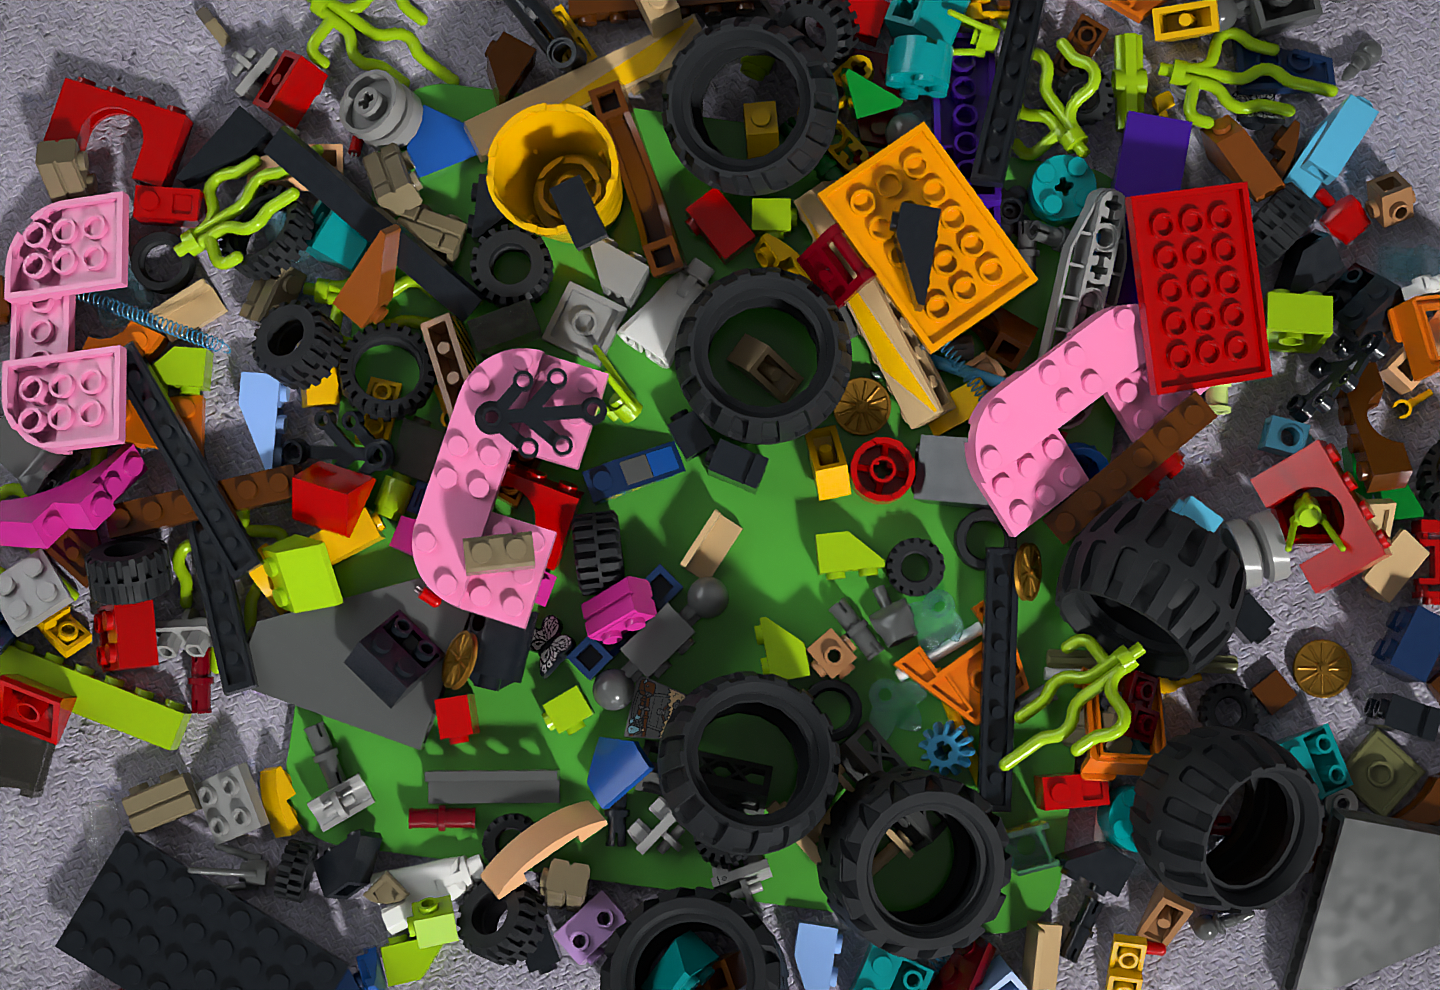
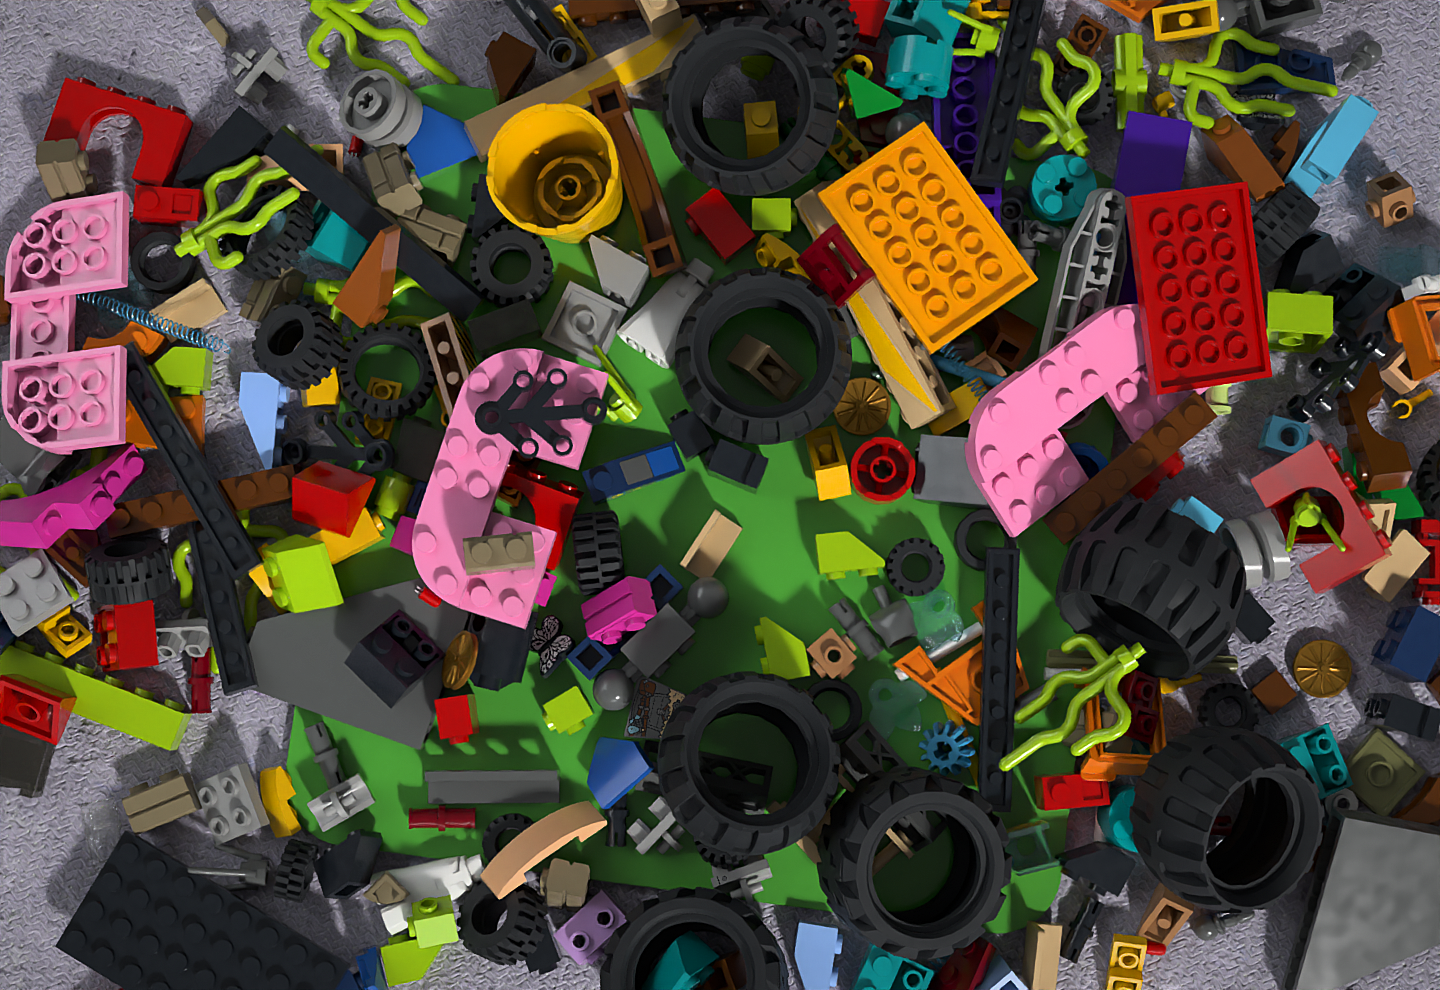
red brick [252,49,328,129] -> none
black tile [549,174,609,251] -> none
black slope [889,202,941,312] -> none
pearl gold wheel [1014,542,1042,601] -> none
red piece [1315,188,1372,245] -> none

